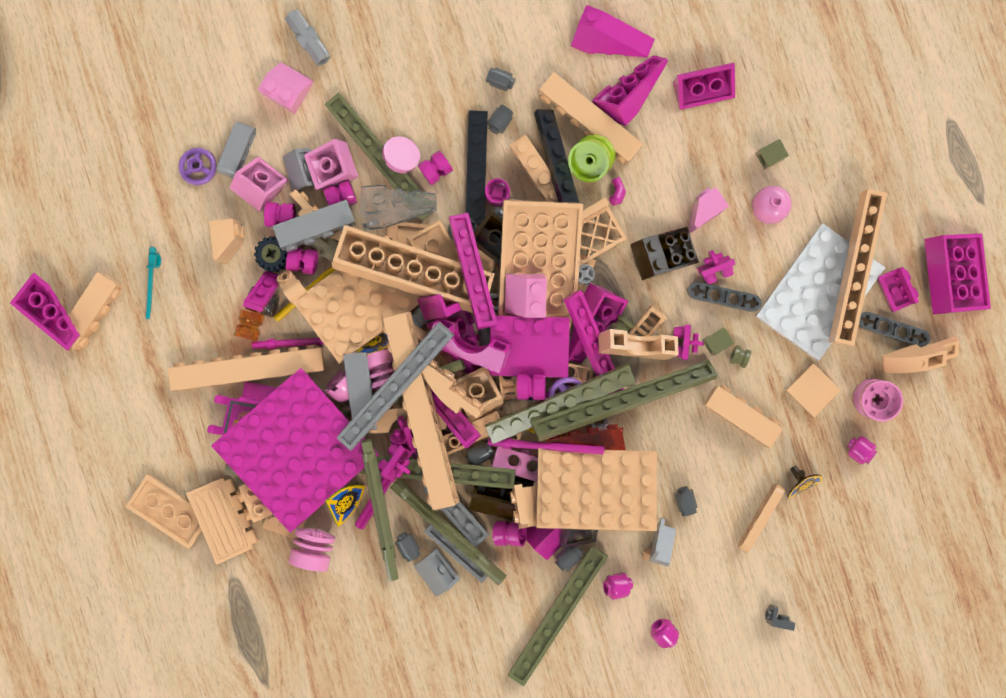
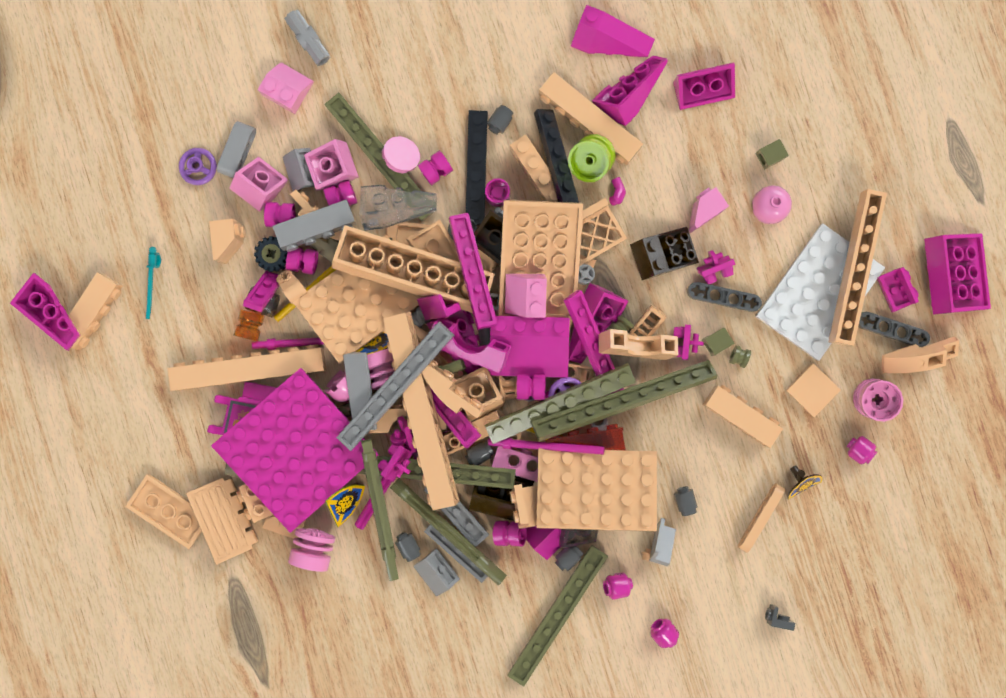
dark grey brick [486,67,515,92] -> none

